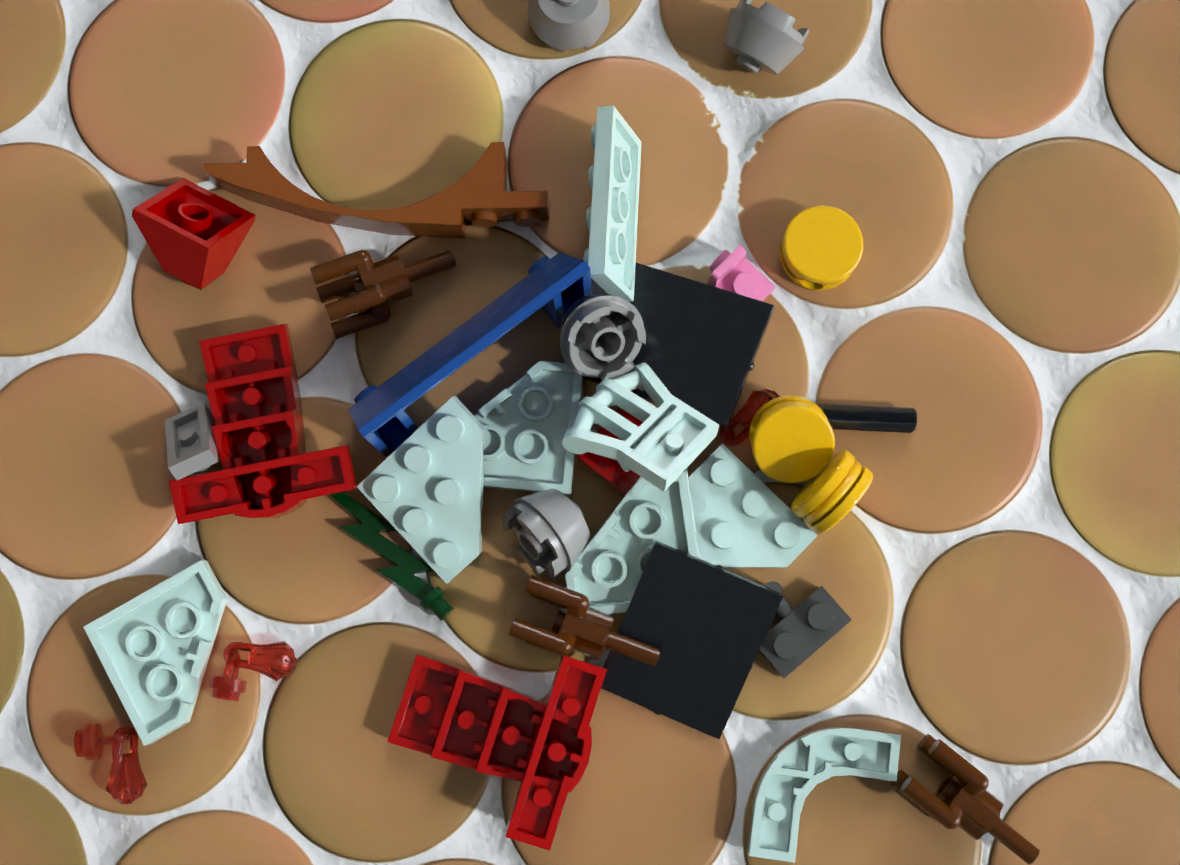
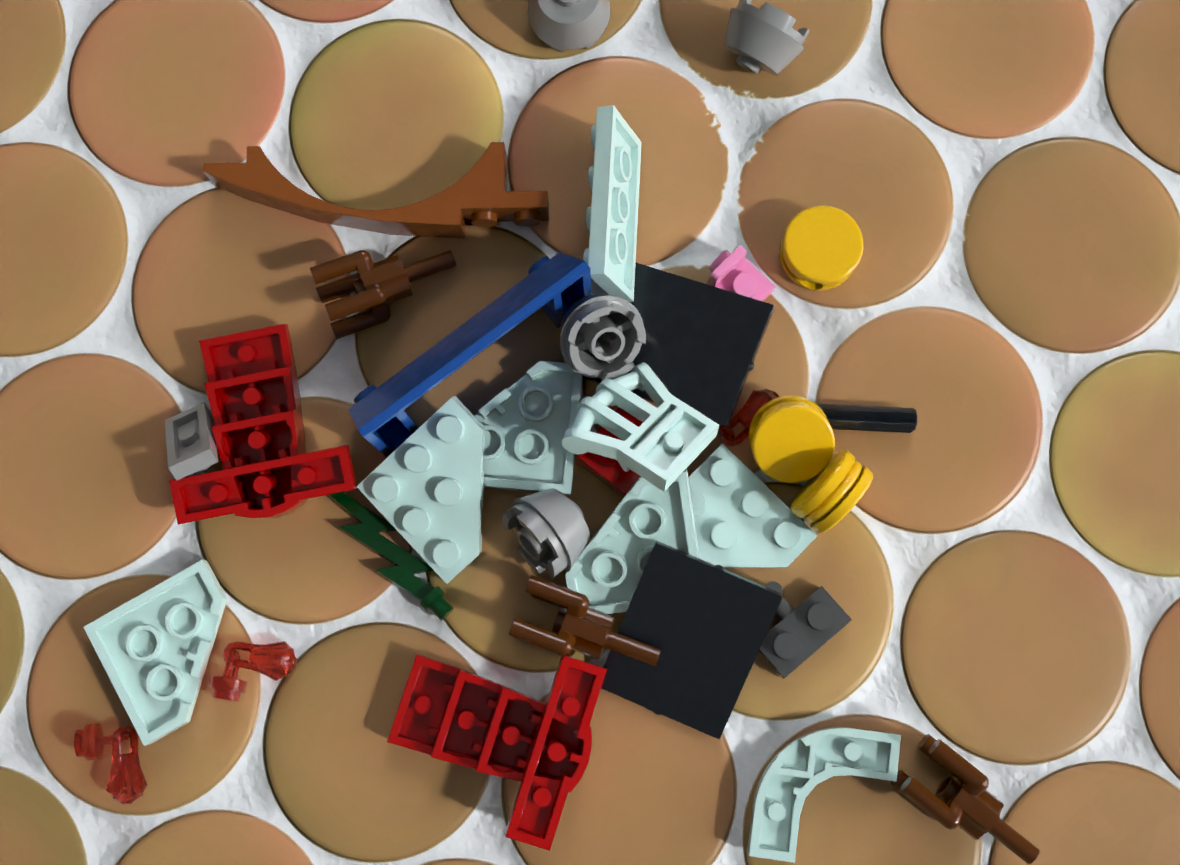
red slope [132,178,256,290] -> none

